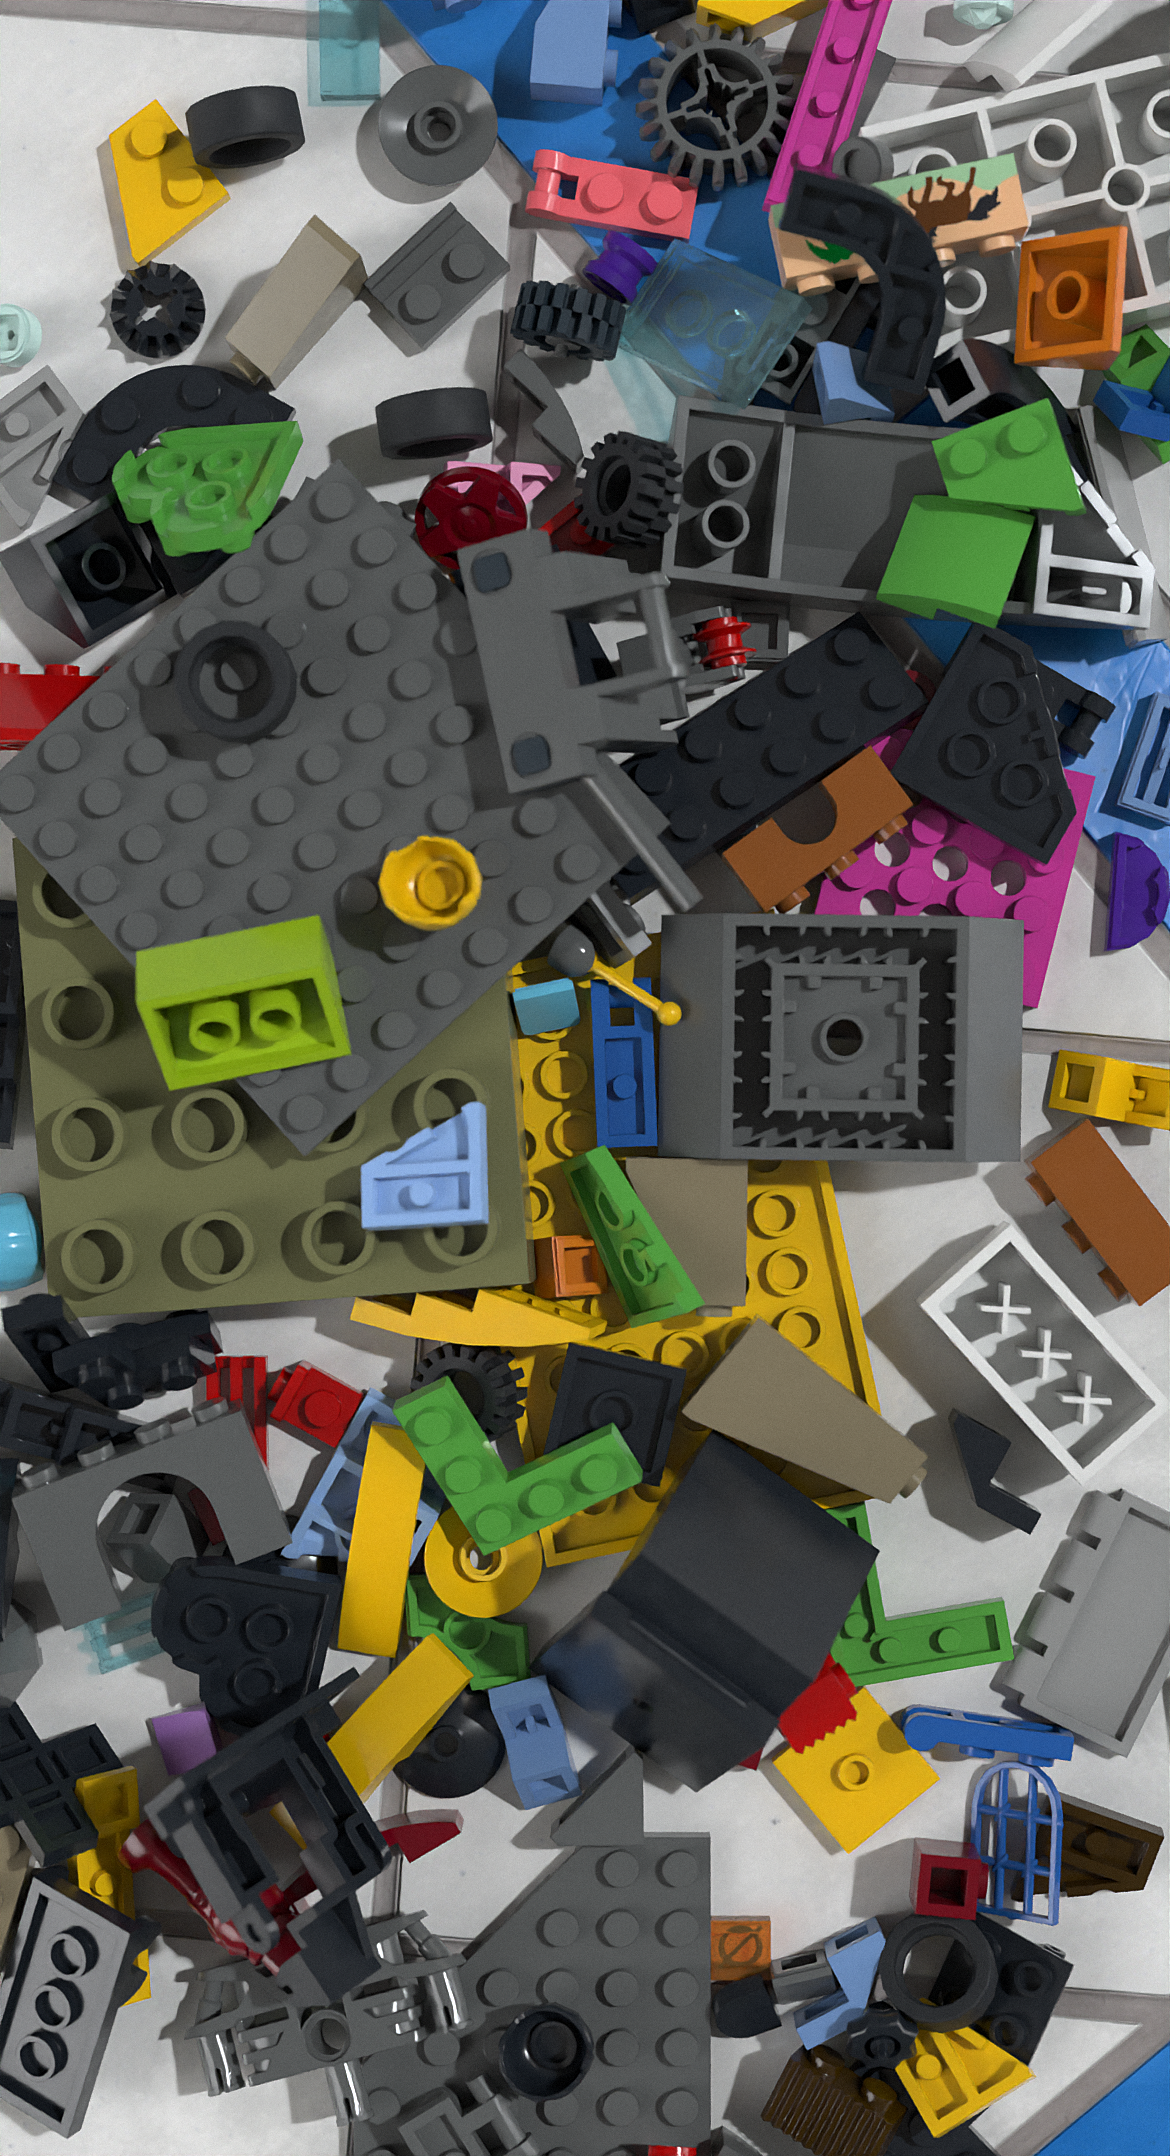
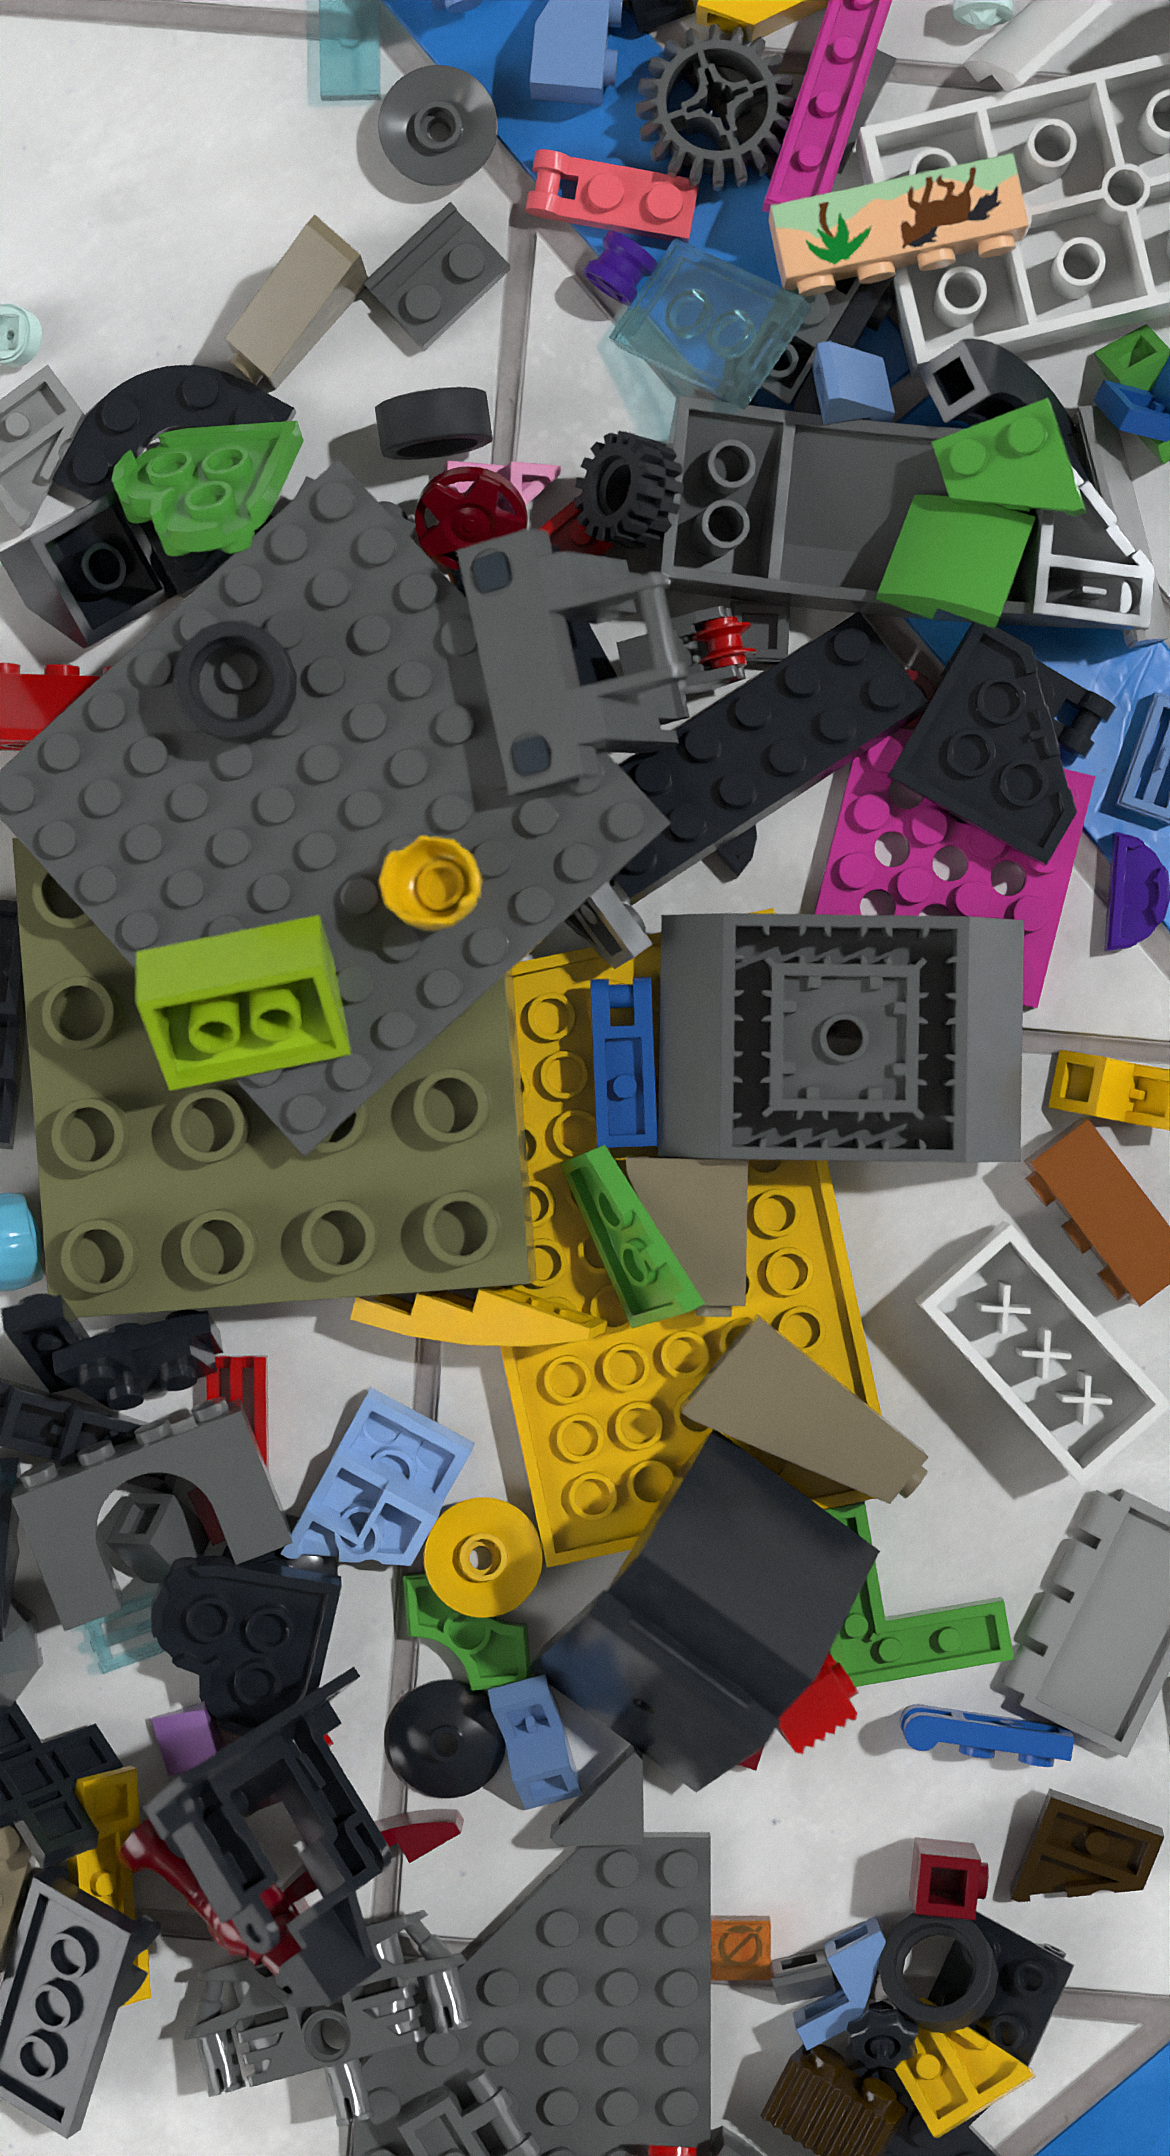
yellow wing [109,99,231,267] -> none
black gear [109,261,206,359] -> none
black tyre [185,85,305,169] -> none
red bracket [267,1359,365,1448] -> none
yellow slope [269,1633,474,1850] -> none
yellow slope [337,1421,426,1658] -> none
light blue wing [361,1102,489,1231] -> none
bright green plate [392,1375,643,1556] -> none
black tyre [410,1342,528,1443] -> none
black hair [498,2002,595,2102] -> none
dark grey slope [504,348,584,475] -> none
black wheel [510,280,626,362] -> none
medium azure slope [512,978,581,1035] -> none
orange slope [534,1234,609,1299] -> none
black plate [543,1342,687,1487] -> none
hinge [547,924,681,1026] -> none
dark grey bar [580,763,704,913] -> none
black tile [712,1973,782,2038] -> none
dark orange arch [721,745,913,914] -> none
yellow plate [771,1686,940,1855] -> none
black plate [778,163,946,395] -> none
dark grey tile [832,136,894,184] -> none
black slope [948,1408,1042,1535] -> none
blue window [970,1760,1064,1926] -> none
orange slope [1014,225,1128,371] -> none

